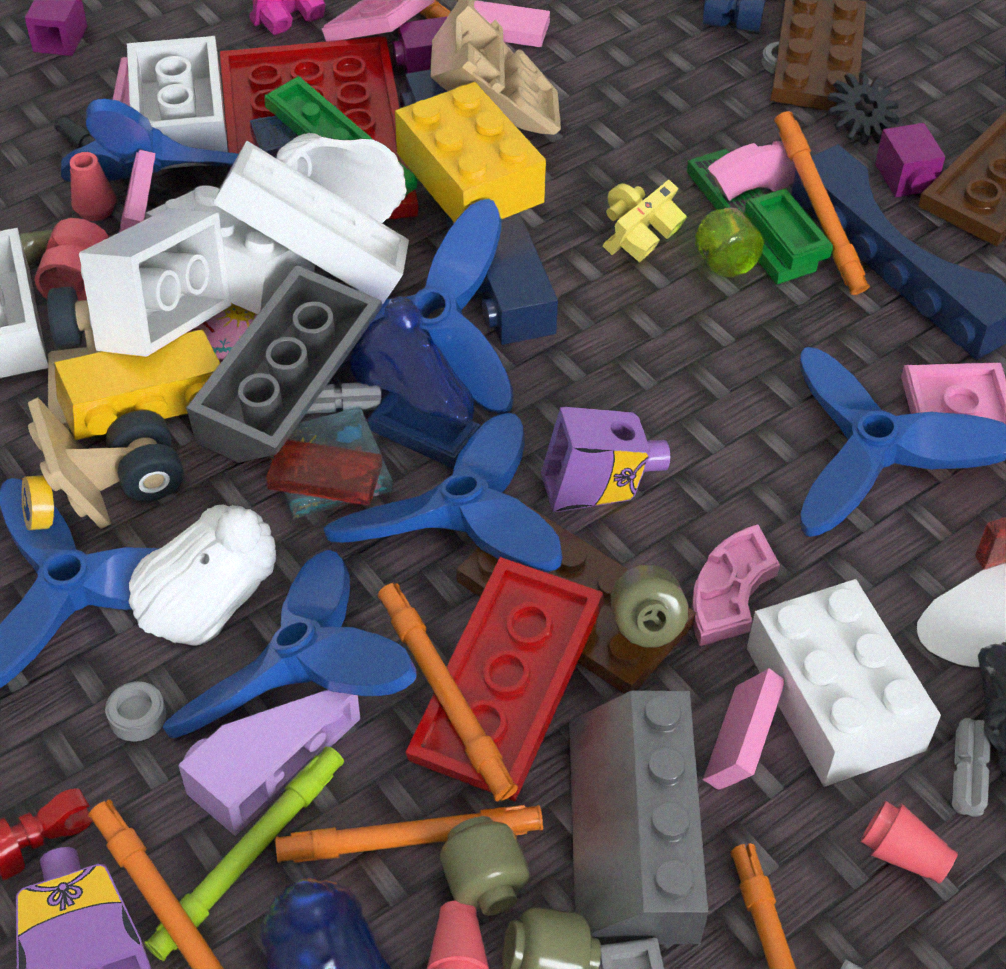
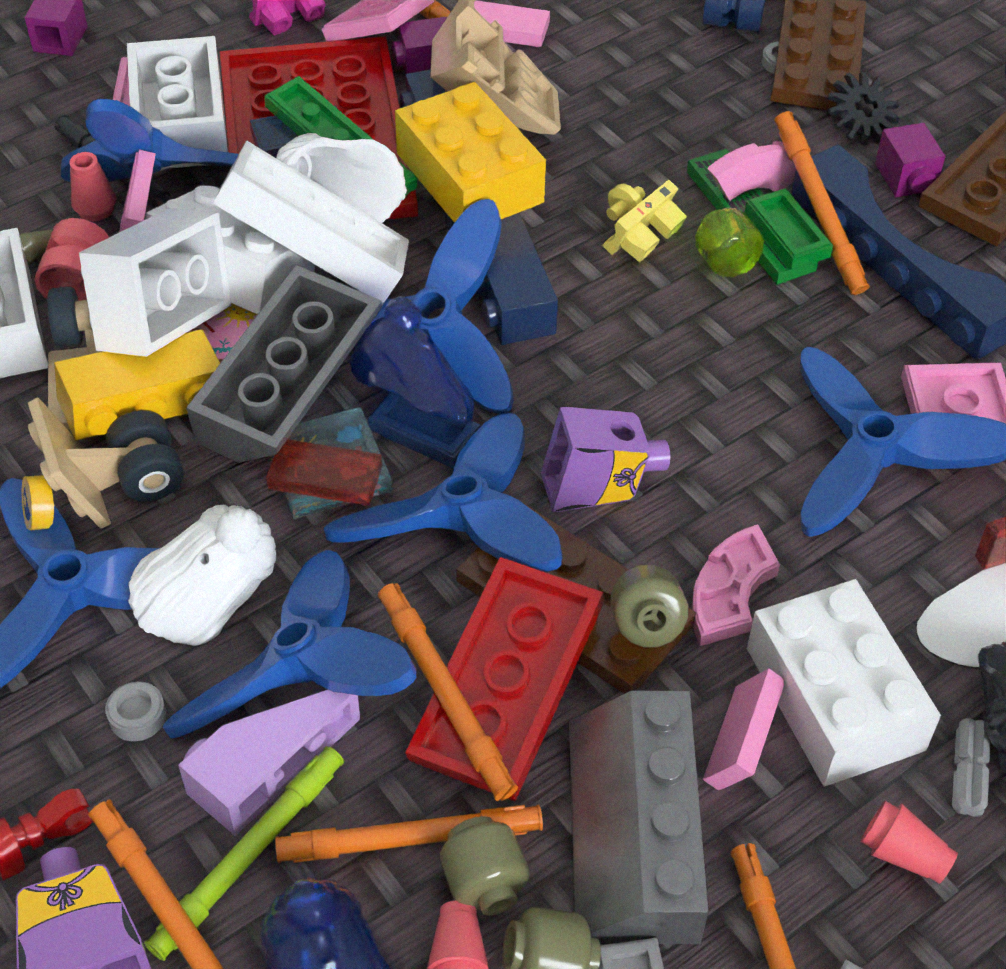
light grey piece [306,382,382,414] -> none

